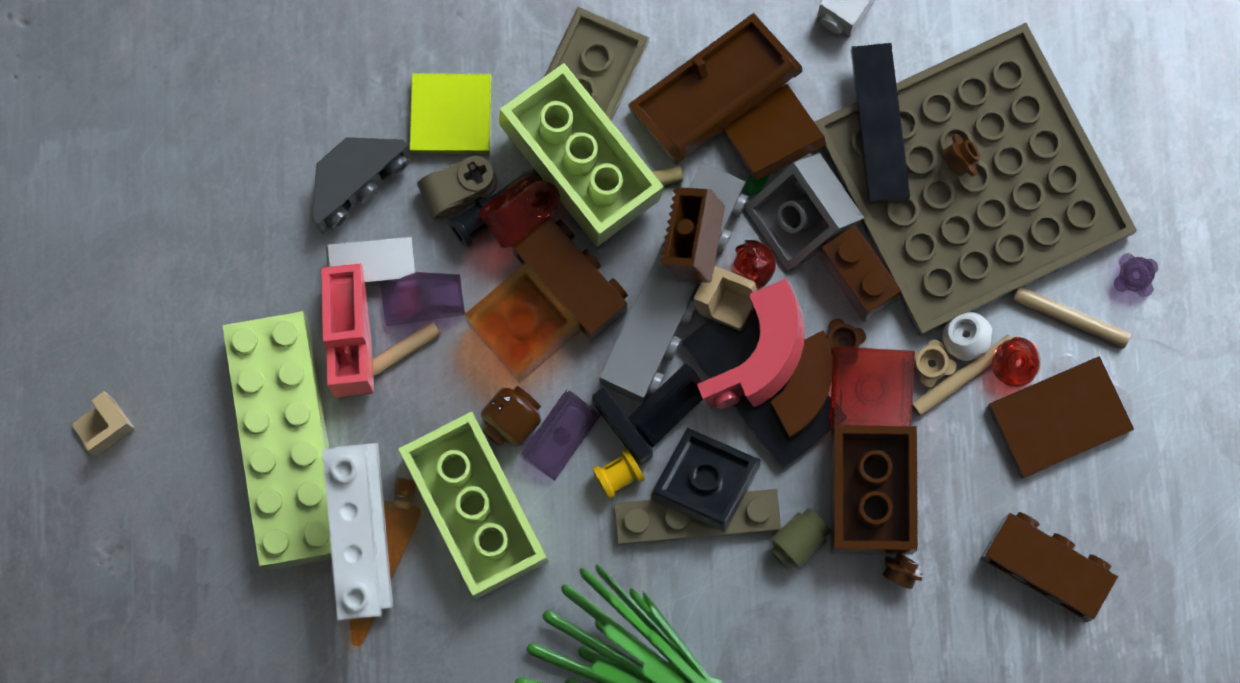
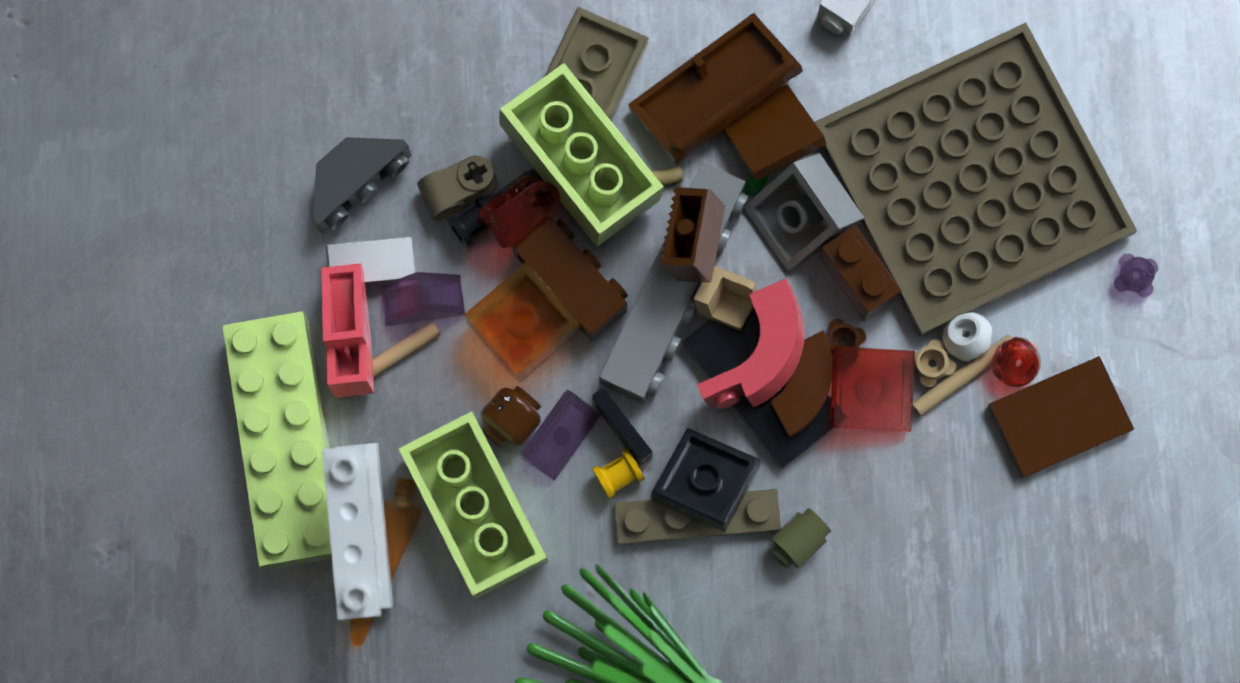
tan panel [72,391,135,458] -> none
neon yellow tile [410,73,492,154] -> none
black tile [628,363,703,447] -> none
clear red plate [733,240,776,290] -> none
reddish brown brick [830,425,918,555] -> none
black tile [851,43,910,204] -> none
reddish brown plate [883,554,923,589] -> none
reddish brown plate [943,134,980,177] -> none
reddish brown brick [980,512,1118,622] -> none
tan bar [1012,287,1131,348] -> none

